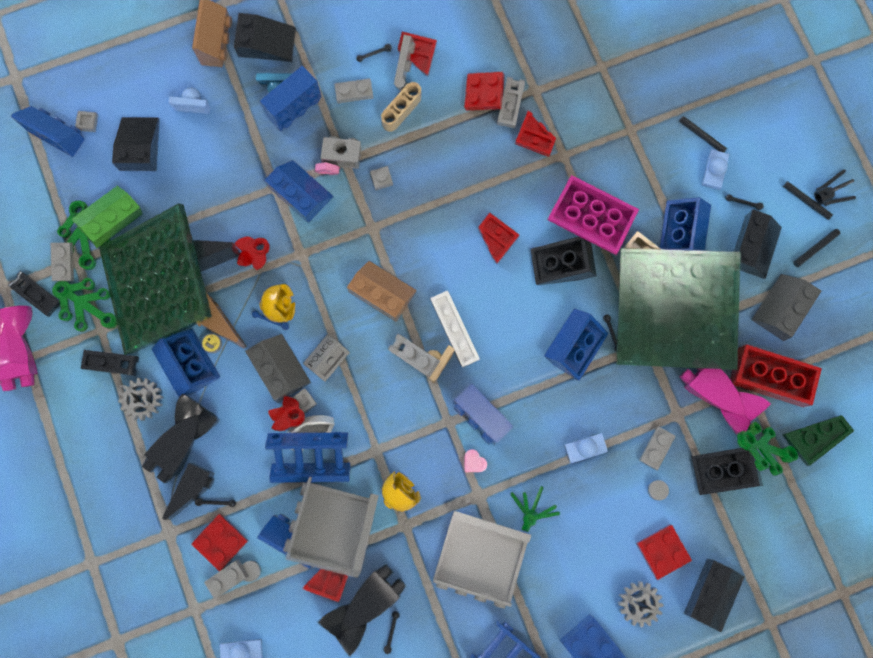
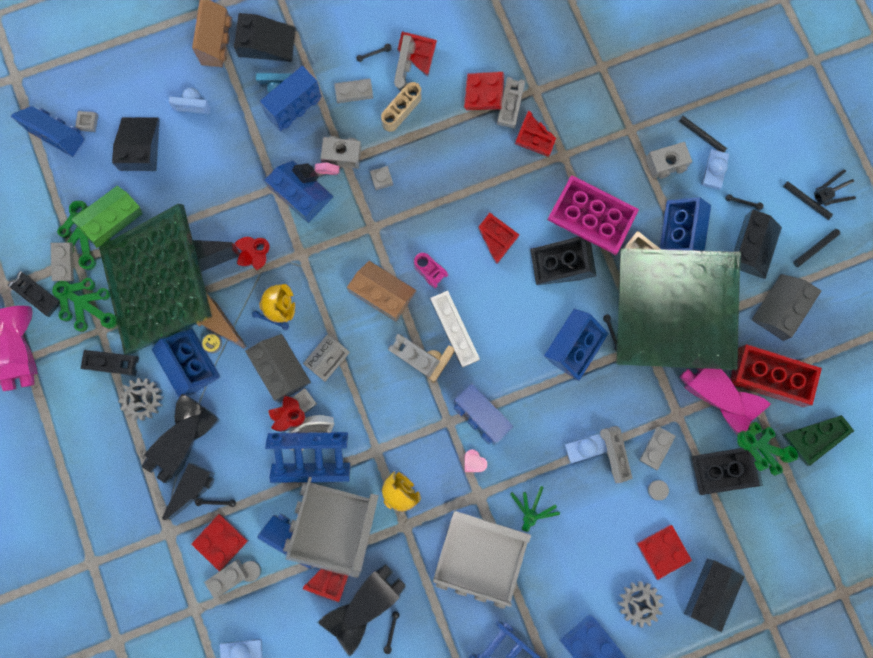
none -> black plate [292,163,319,183]
none -> dark pink piece [414,253,449,289]
none -> light grey plate [600,426,632,483]
none -> light grey brick [646,142,692,179]

